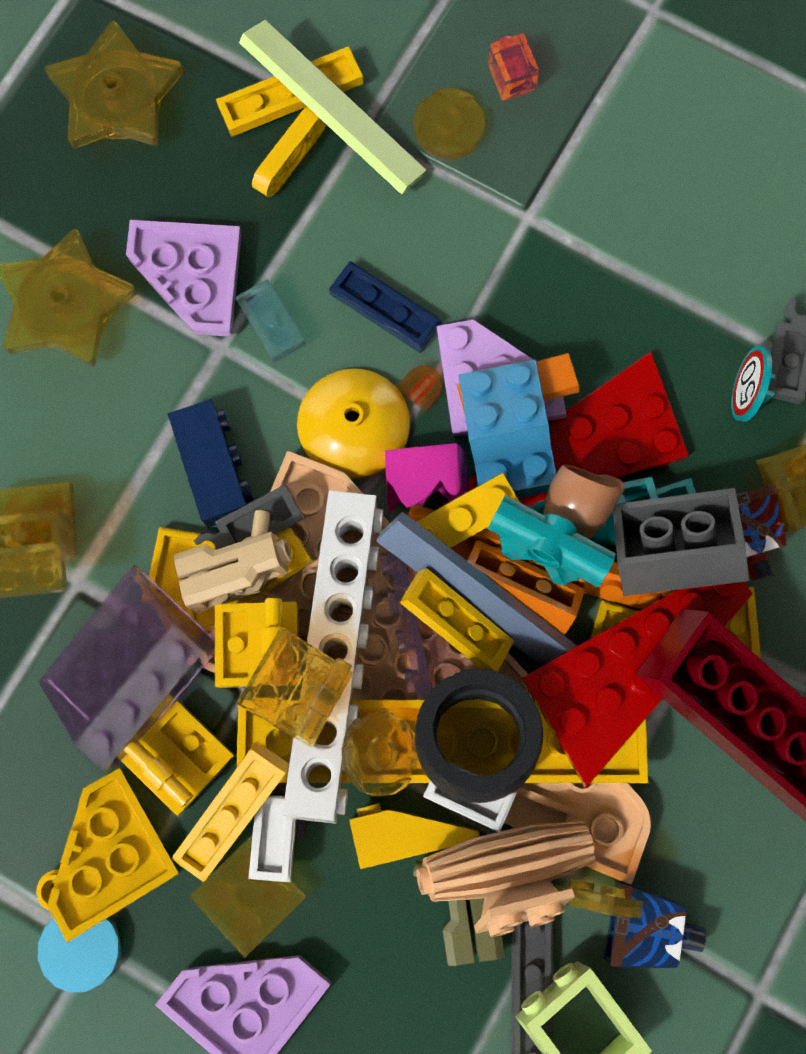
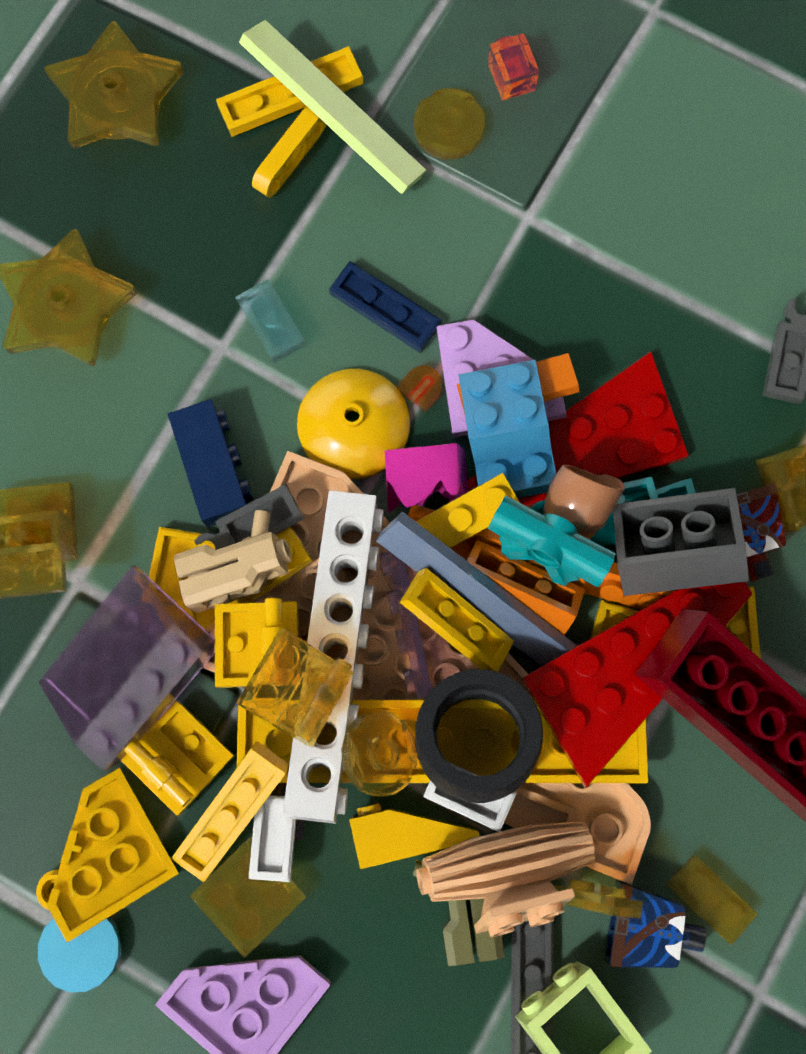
lavender plate [126,220,242,337] -> none
piece [731,345,775,422] -> none
none -> clear yellow plate [666,855,758,945]

